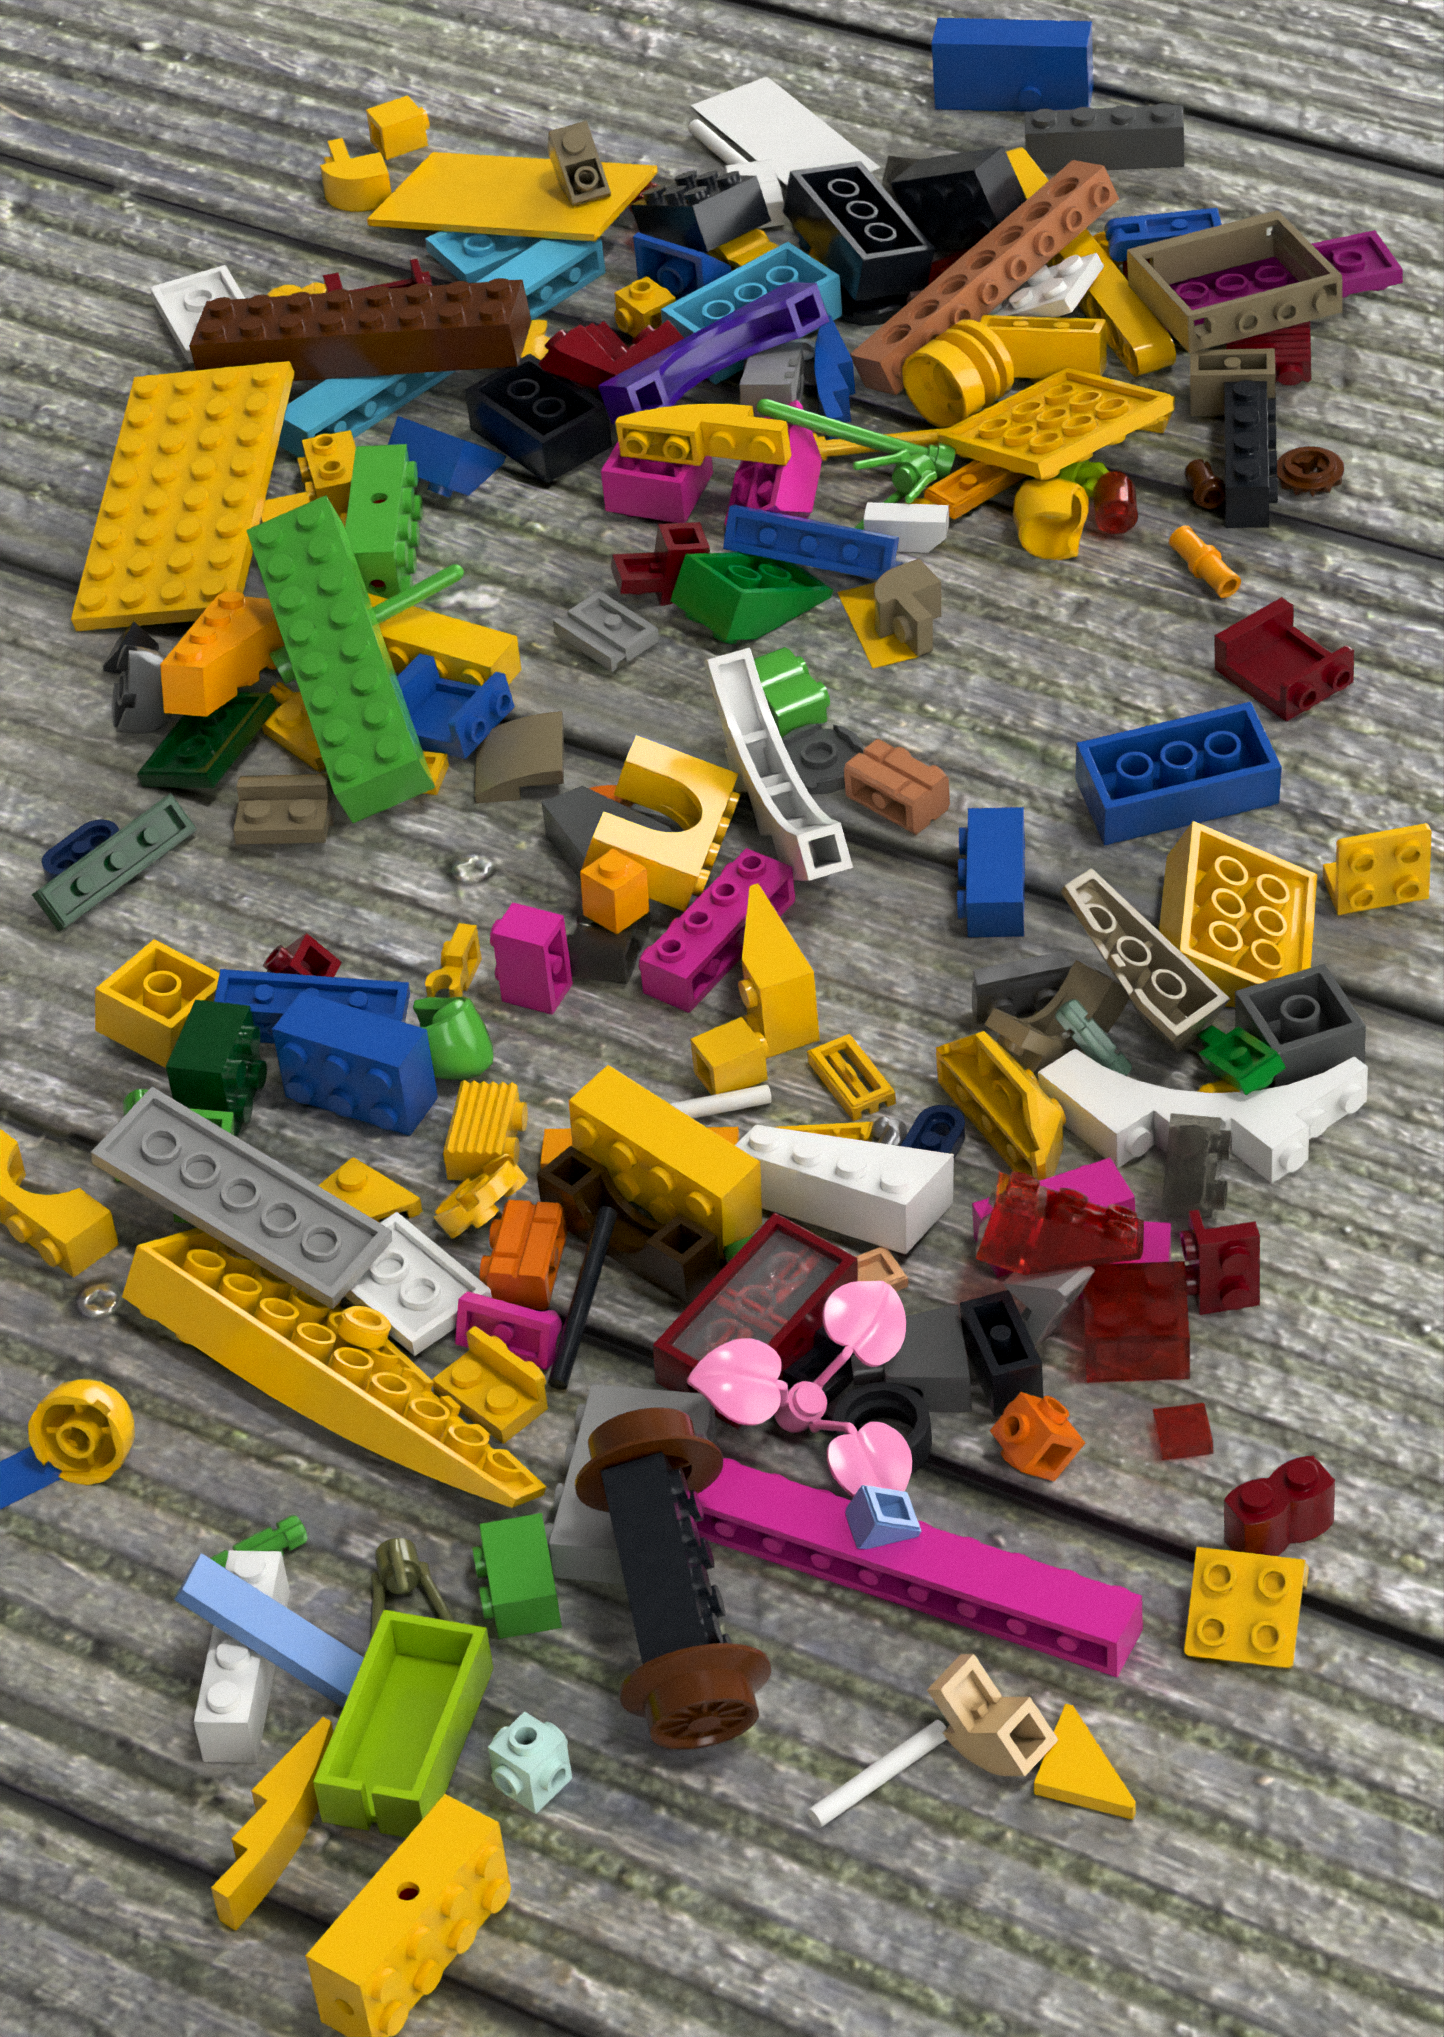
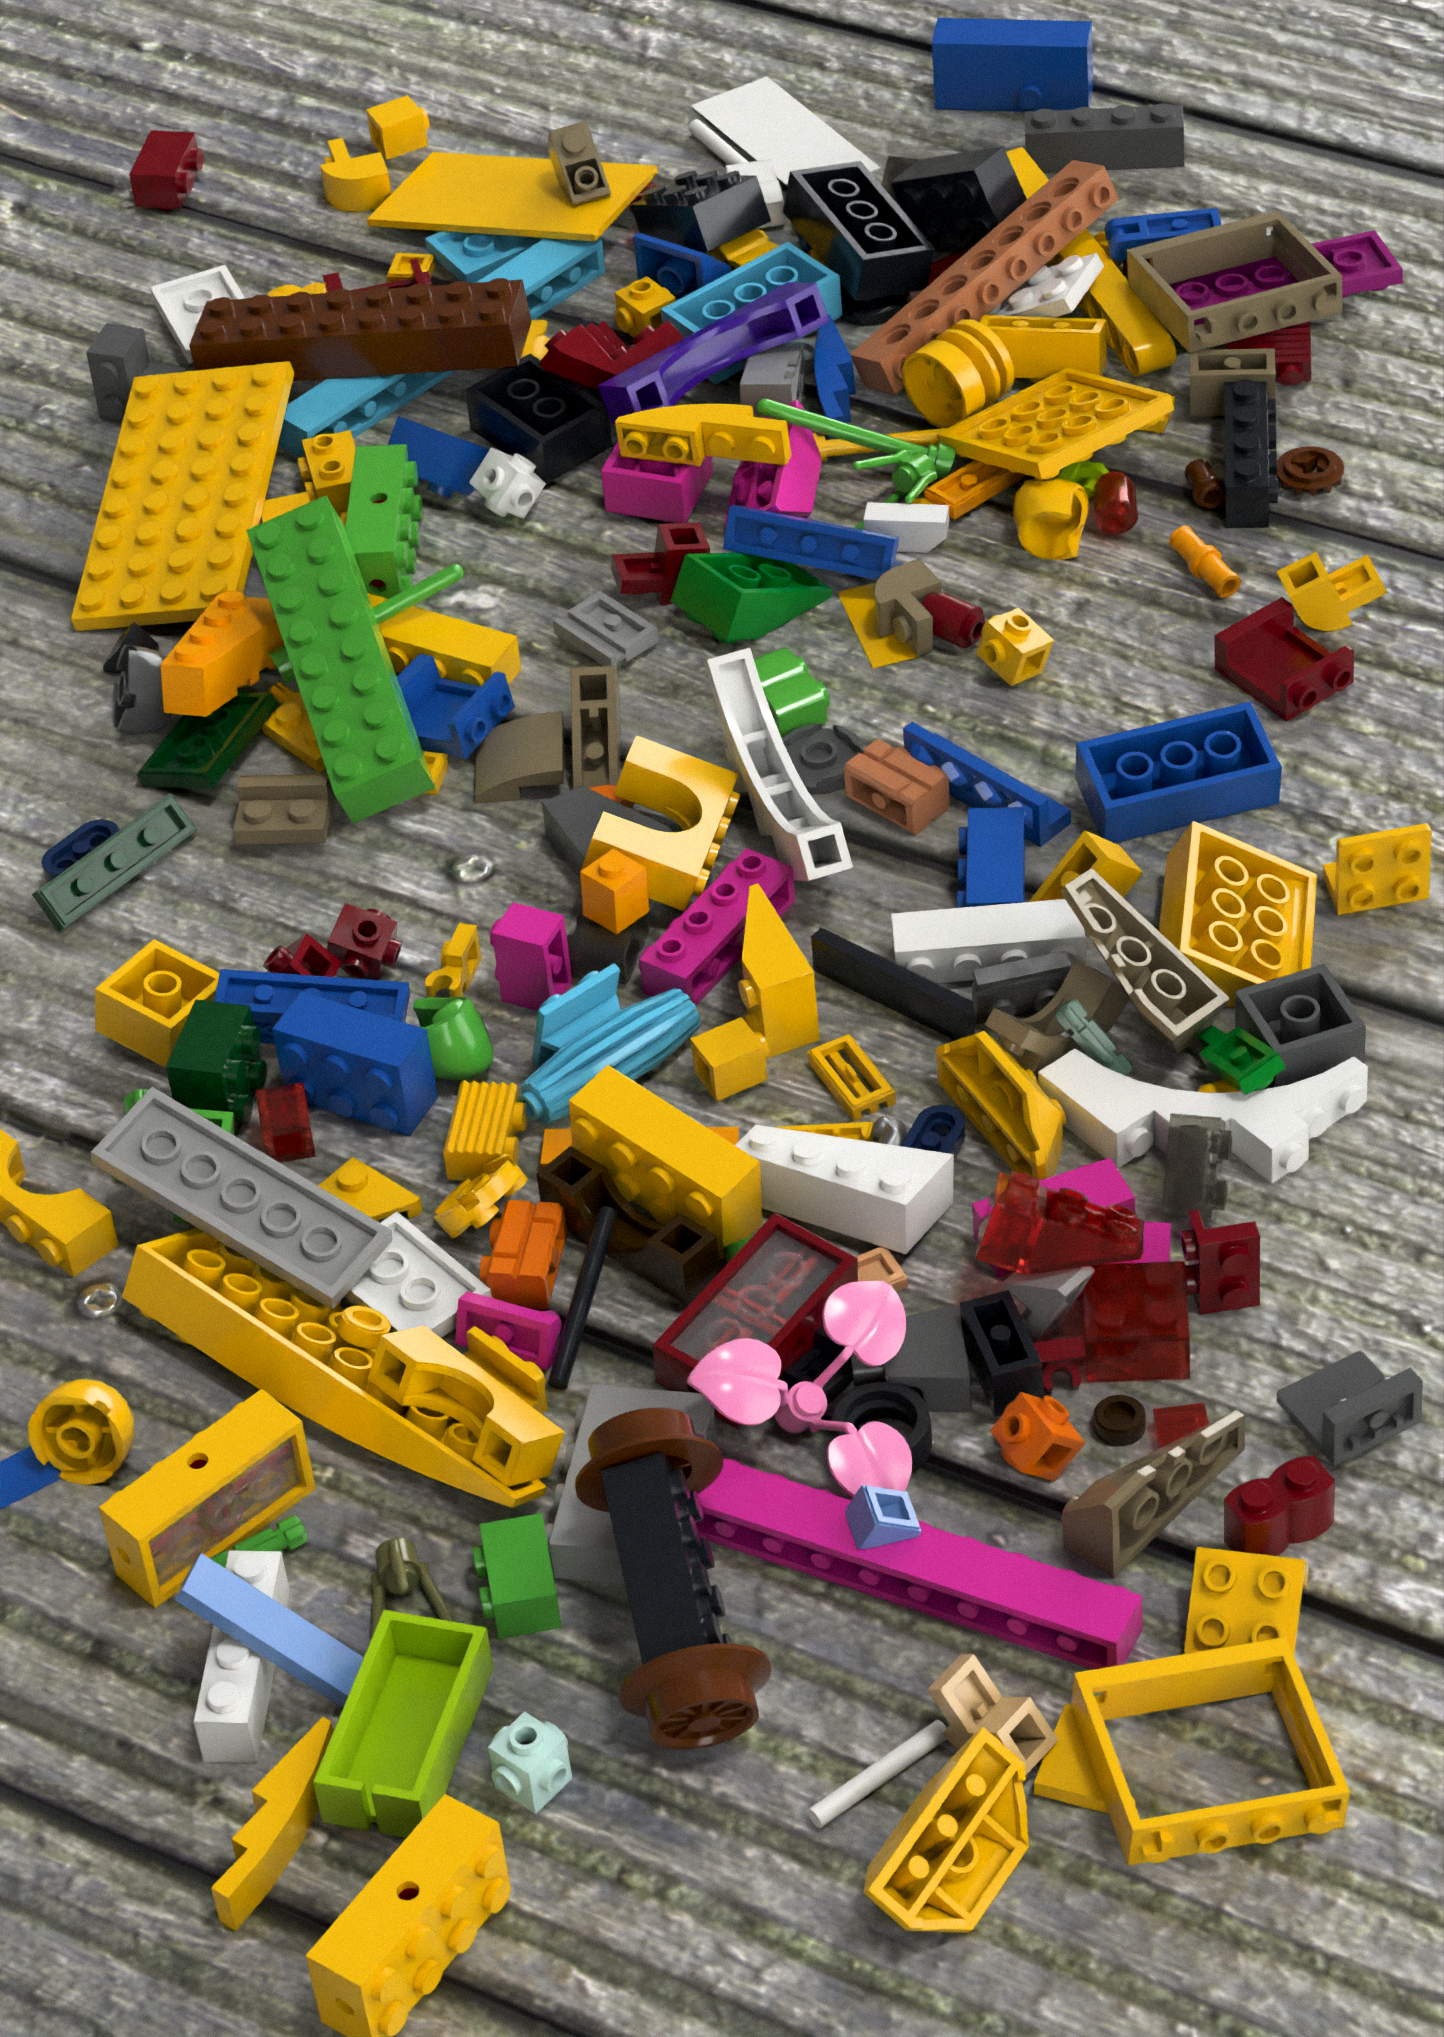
white bar [670,1084,771,1119] -> none
none -> dark grey brick [86,323,188,422]
none -> yellow brick [99,1389,316,1608]
none -> dark red brick [129,130,204,210]
none -> clear red brick [256,1082,316,1163]
none -> dark red brick [327,903,402,980]
none -> yellow arch [367,1326,565,1487]
none -> yellow tile [386,253,436,283]
none -> white brick [469,447,546,519]
none -> medium azure plate [519,963,701,1124]
none -> dark tan slope [570,665,621,789]
none -> black tile [811,928,975,1041]
none -> yellow wedge [863,1727,1029,1933]
none -> white brick [891,899,1086,983]
none -> blue fence [903,722,1071,847]
none -> dark red brick [922,592,986,648]
none -> yellow brick [976,608,1054,686]
none -> yellow slope [1029,830,1143,902]
none -> dark red tile [1033,1336,1086,1394]
none -> dark tan wedge [1061,1410,1245,1578]
none -> yellow window [1070,1637,1350,1866]
none -> dark brown tile [1093,1395,1146,1446]
none -> yellow brick [1276,552,1387,631]
none -> dark grey bracket [1276,1351,1423,1466]

